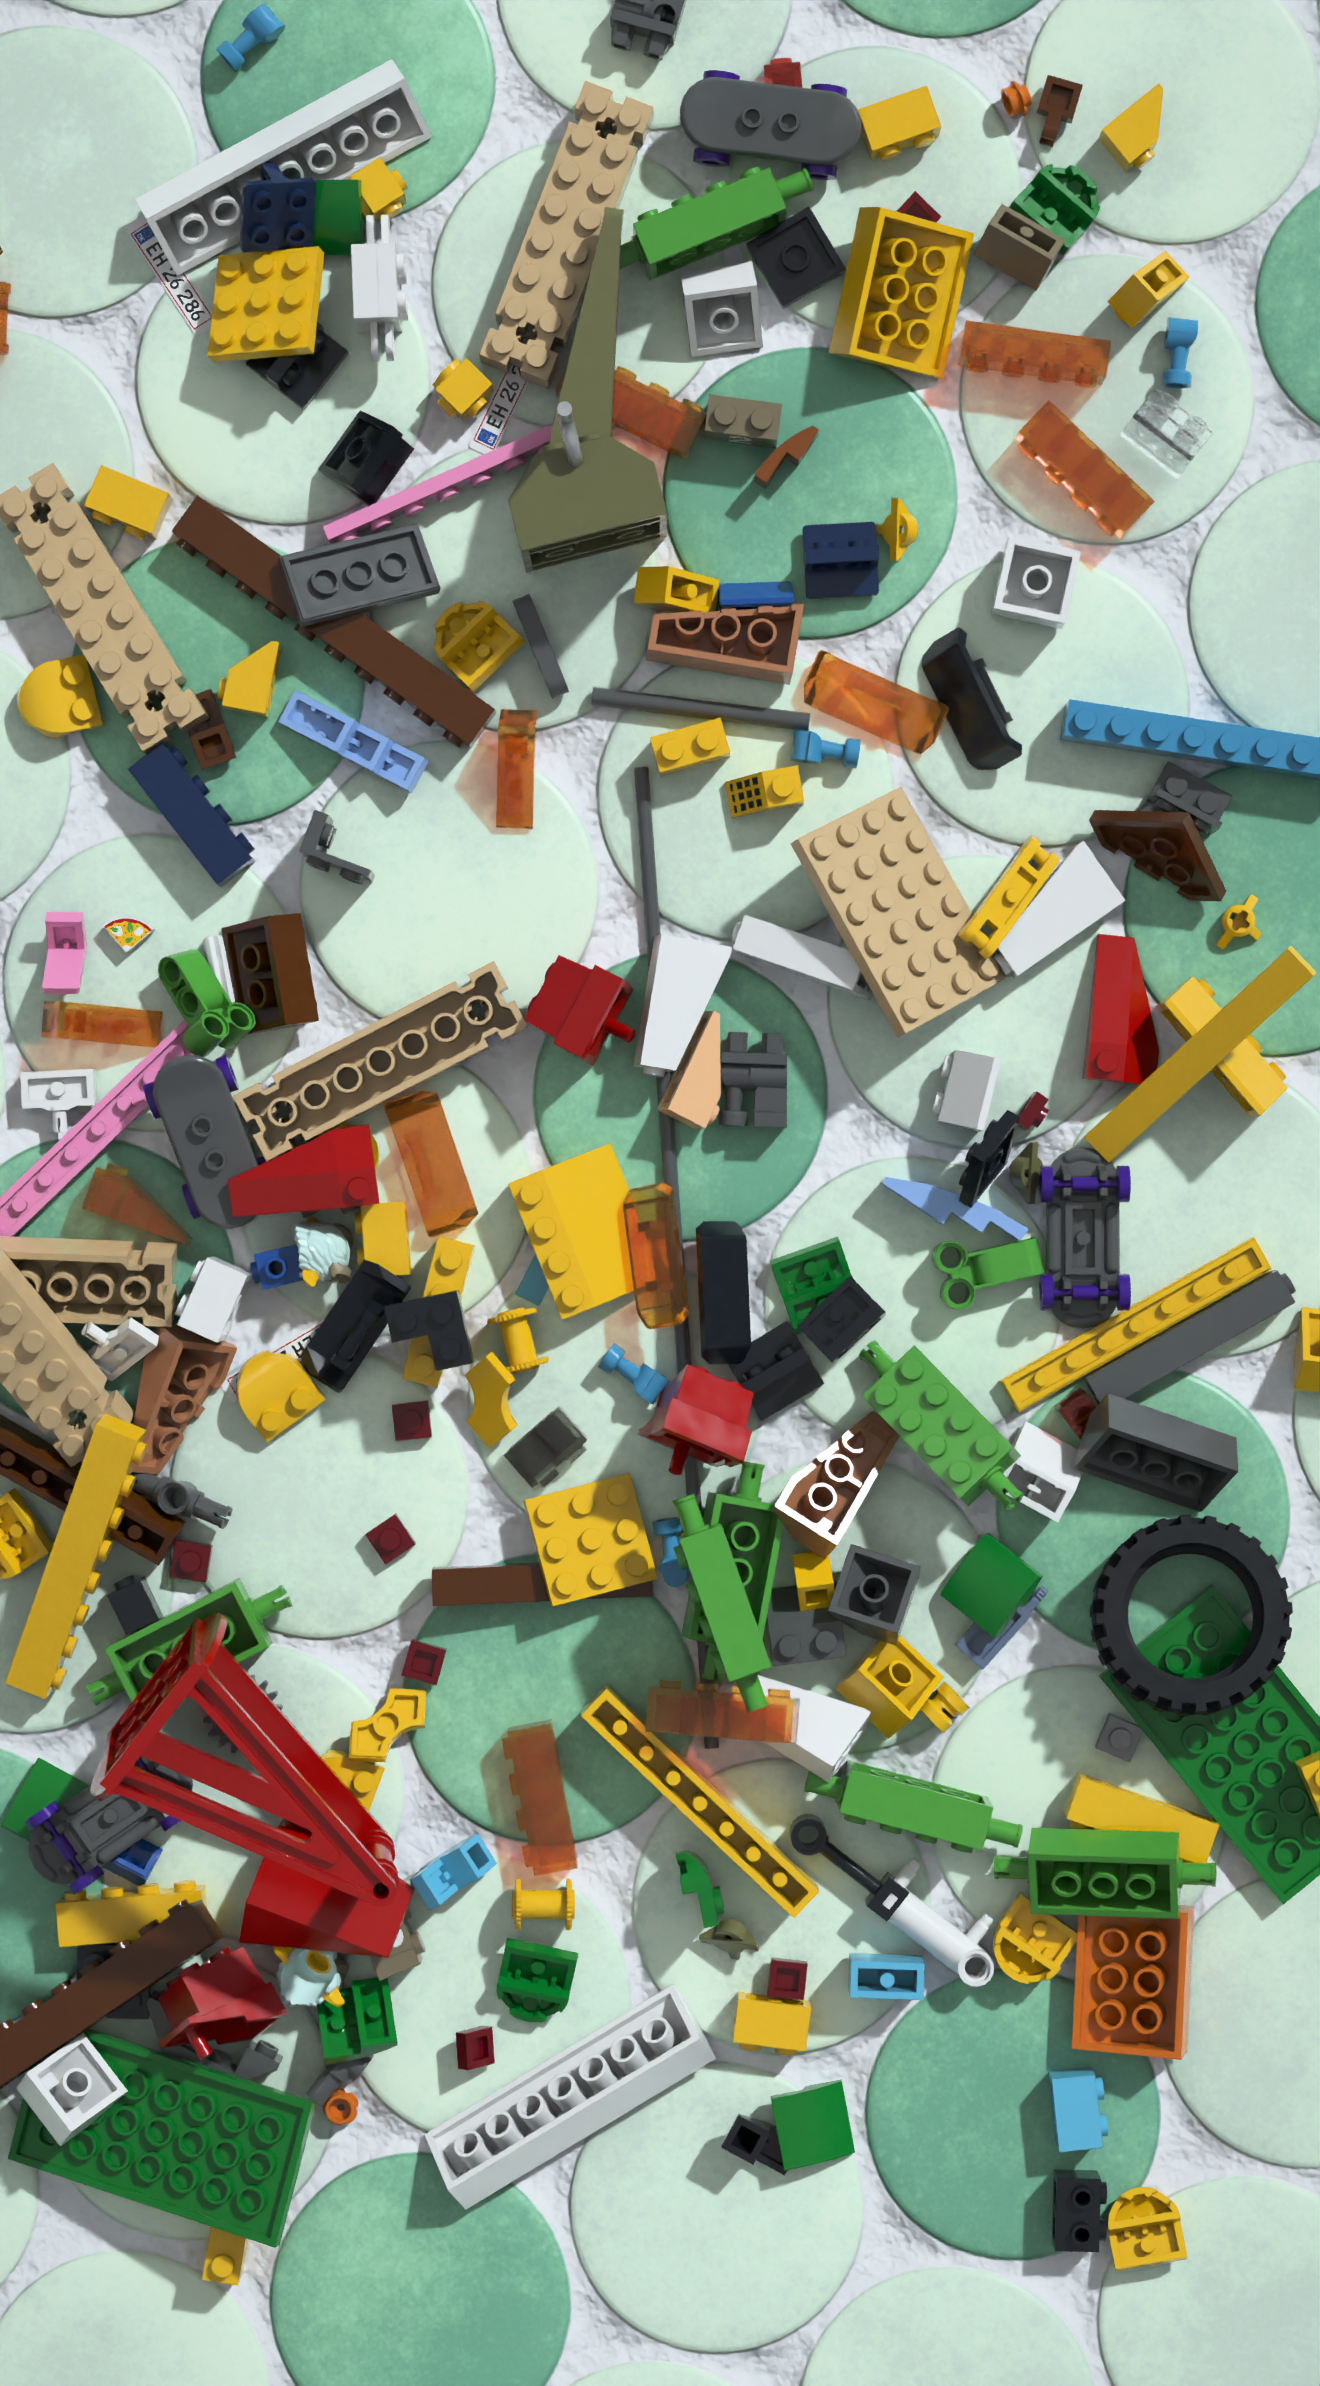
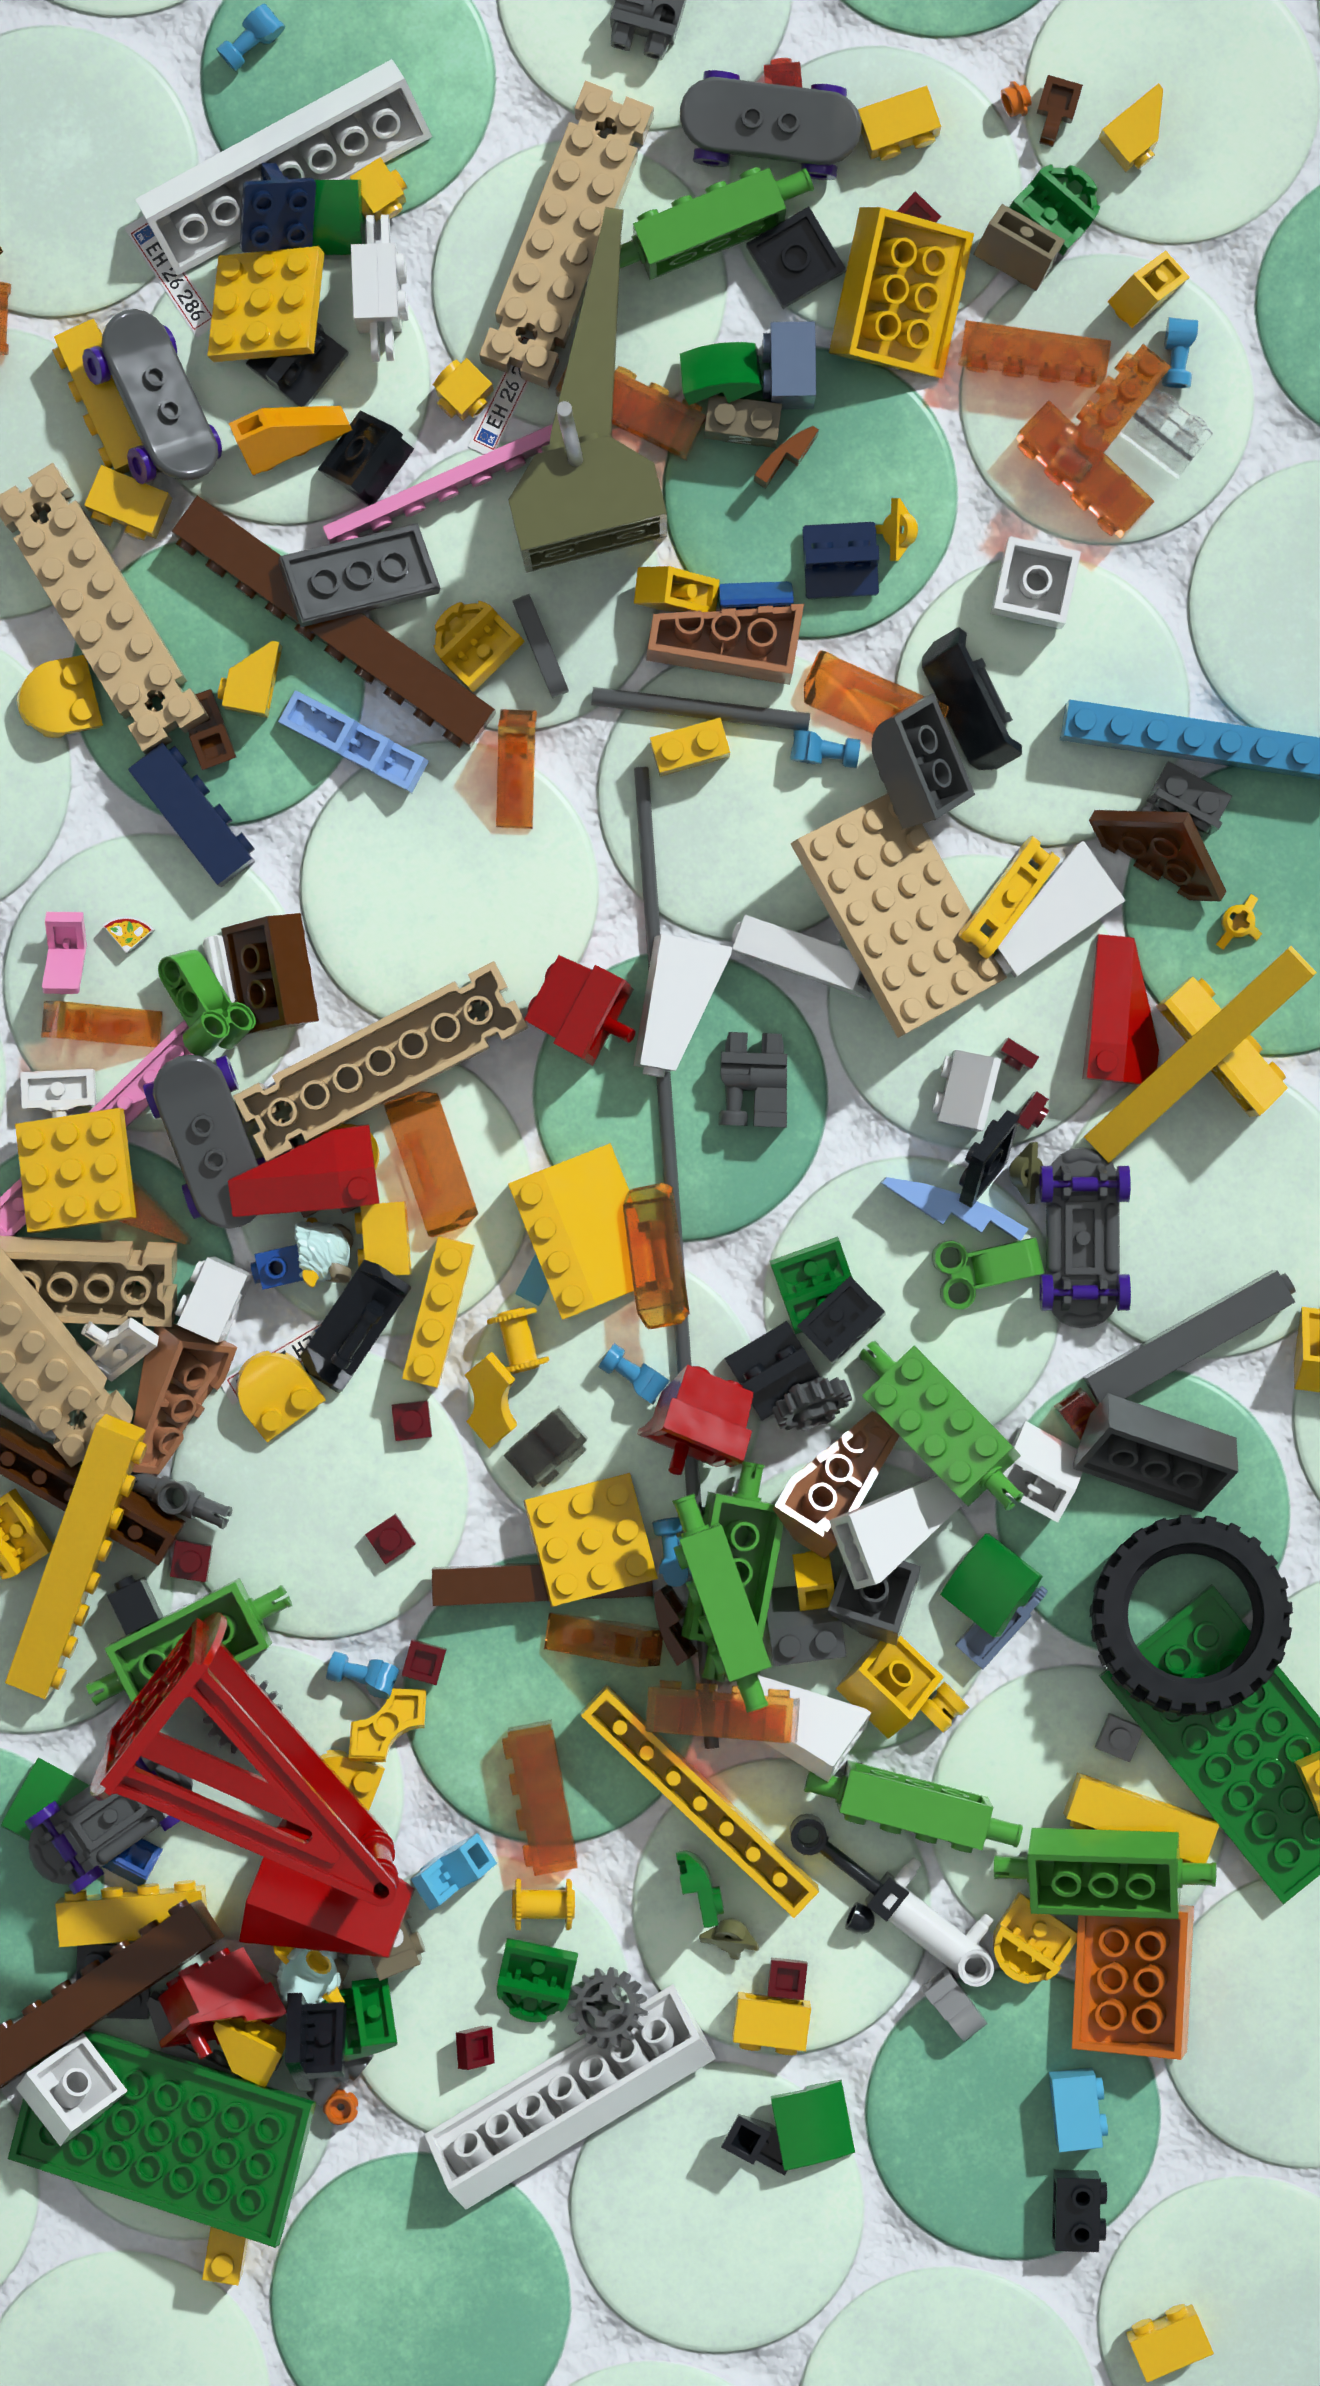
dark grey bracket [299,810,375,885] -> none
black brick [384,1290,474,1371] -> none
light nougat slope [657,1010,721,1129] -> none
white slope [680,261,763,357] -> none
black piece [696,1221,751,1364] -> none
yellow slope [725,765,804,818] -> none
medium azure brick [848,1953,925,2000] -> none
yellow tile [1000,1237,1272,1412] -> none
yellow slope [1107,2187,1188,2272] -> none
none -> yellow plate [15,1108,136,1233]
none -> yellow brick [52,318,143,474]
none -> dark grey piece [82,309,222,484]
none -> yellow slope [213,2018,286,2087]
none -> light orange slope [228,406,352,476]
none -> black bracket [285,1992,346,2091]
none -> dark azure leg [326,1651,399,1699]
none -> clear orange slope [544,1613,663,1667]
none -> dark grey gear [568,1967,648,2049]
none -> reddish brown slope [654,1584,698,1666]
none -> green slope [680,342,762,405]
none -> sand blue brick [762,321,816,410]
none -> dark grey gear [772,1377,852,1431]
none -> white slope [829,1475,961,1590]
none -> black hinge [845,1902,875,1934]
none -> dark grey brick [872,693,975,829]
none -> light grey leg [921,1967,987,2042]
none -> dark red plate [998,1038,1039,1072]
none -> clear orange brick [1050,344,1171,484]
none -> yellow brick [1126,2304,1214,2383]

